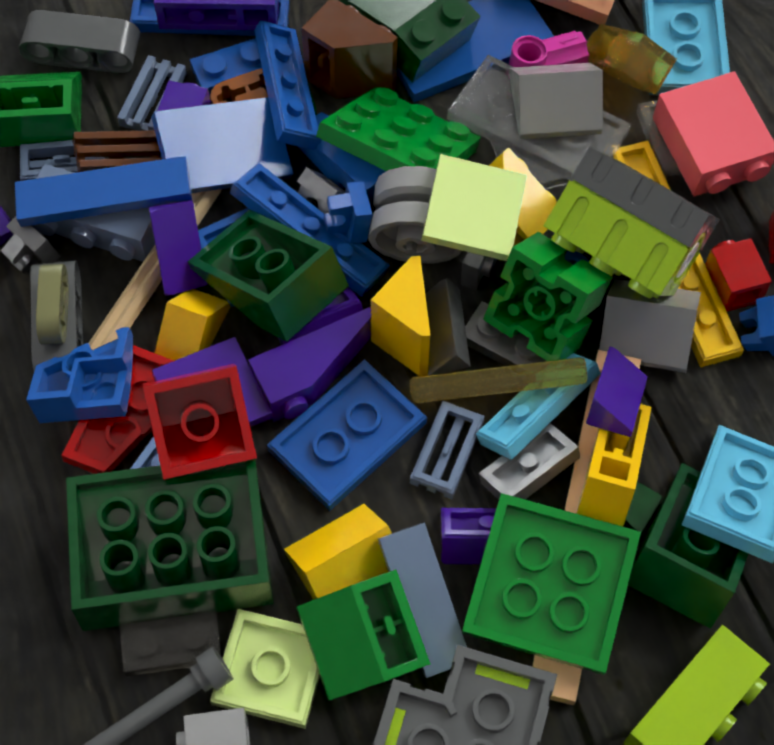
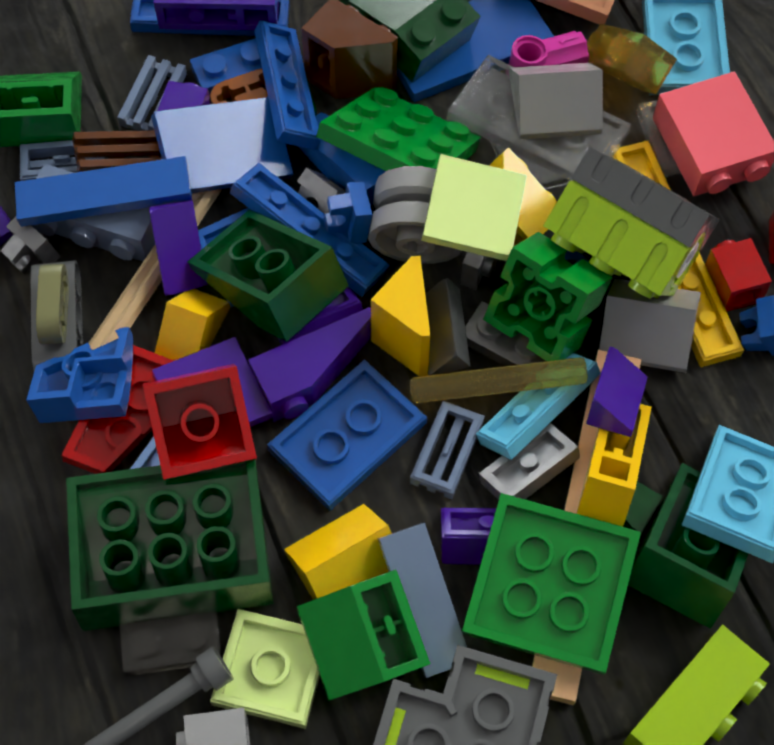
dark grey beam [19,10,141,73] -> none

